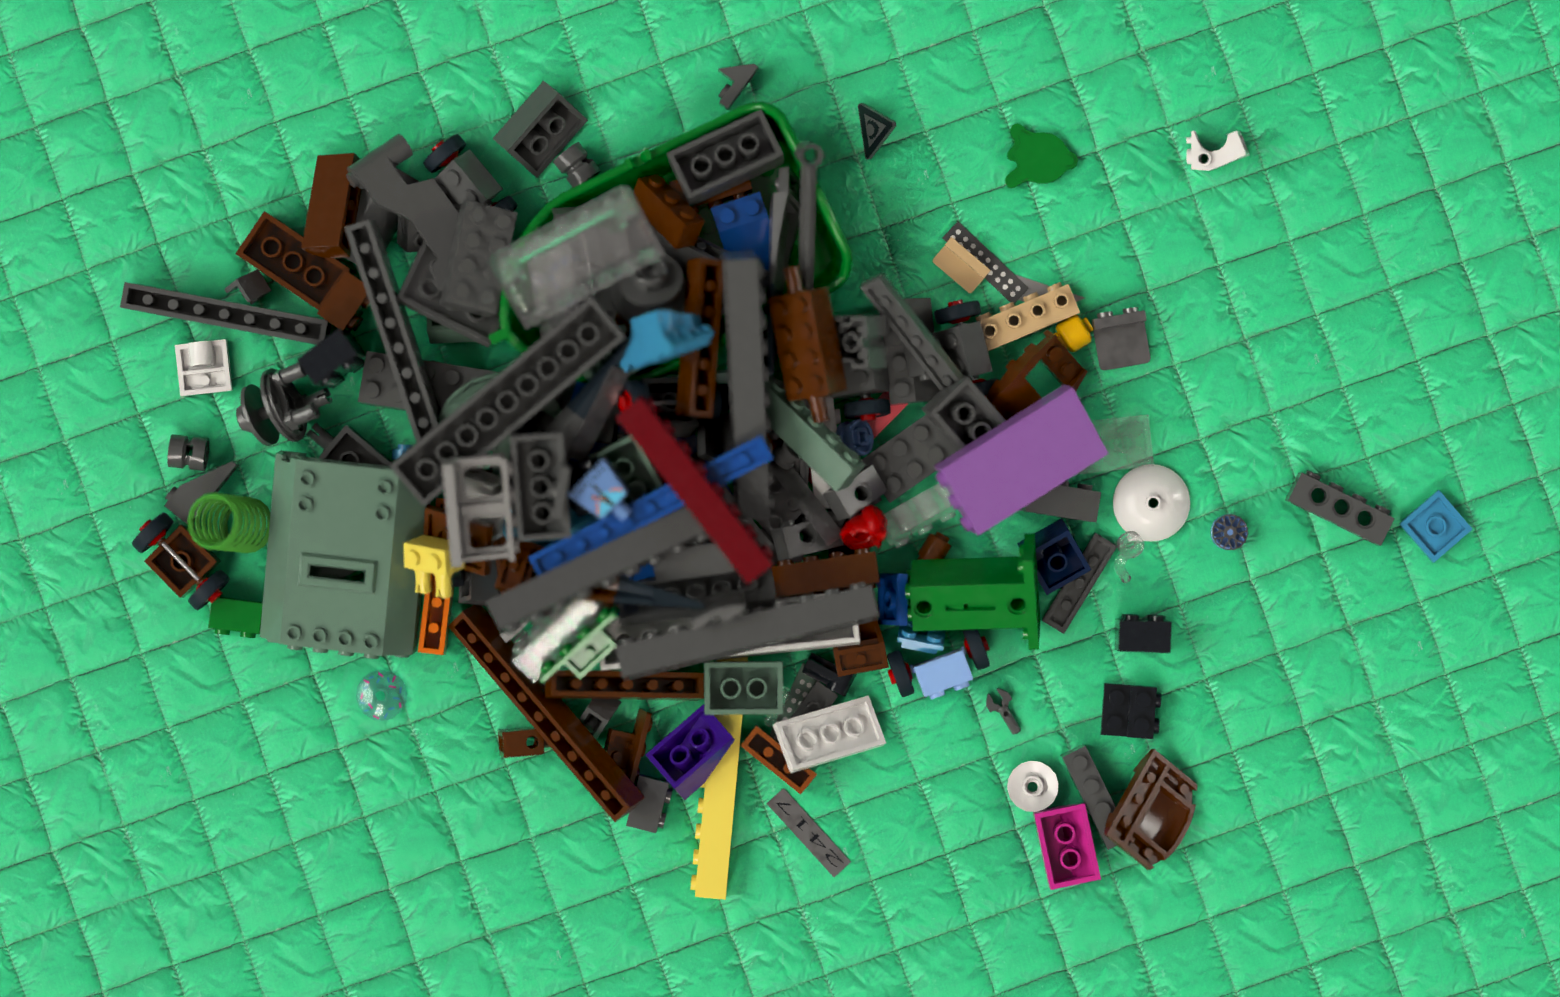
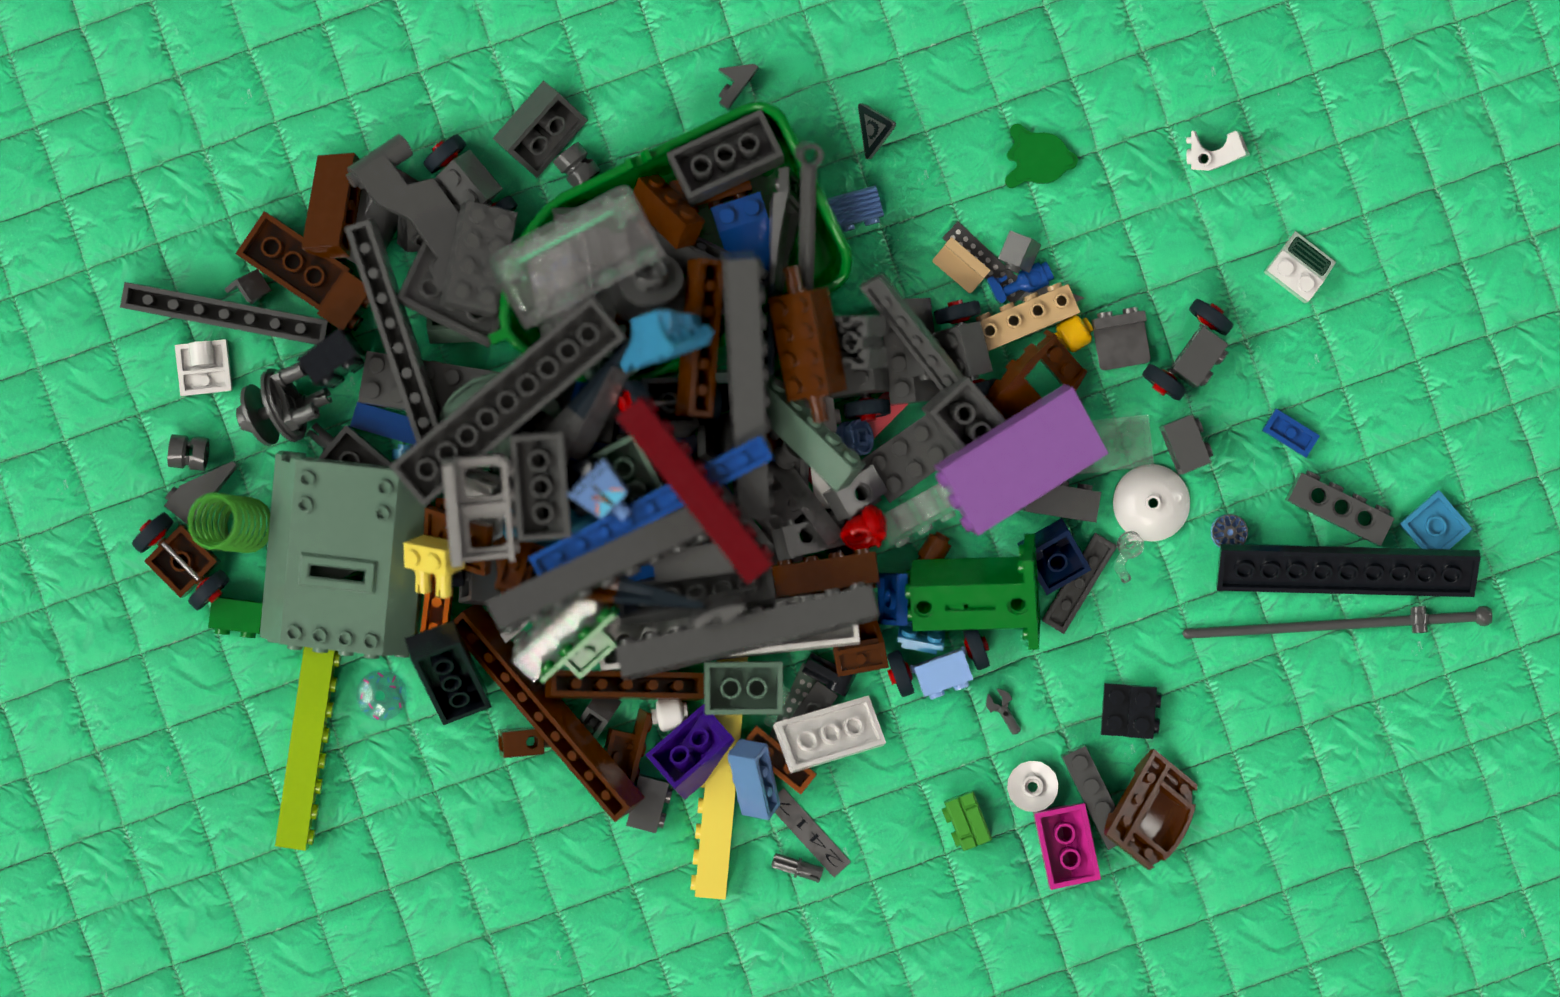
dark grey plate [550,463,571,520] -> none
black brick [1115,614,1172,653] -> none
none -> lime brick [275,647,341,851]
none -> blue tile [350,402,416,445]
none -> black brick [405,620,491,725]
none -> white head [651,700,689,732]
none -> medium blue brick [728,739,780,820]
none -> dark grey axle [771,853,824,883]
none -> medium blue brick [827,185,884,232]
none -> bright green brick [942,790,992,851]
none -> blue piece [986,262,1054,304]
none -> brick [998,230,1041,274]
none -> brick [1142,299,1233,401]
none -> dark grey brick [1159,415,1213,475]
none -> dark grey bar [1182,606,1492,639]
none -> black plate [1216,544,1481,597]
none -> blue plate [1261,409,1320,458]
none -> white slope [1264,231,1336,303]

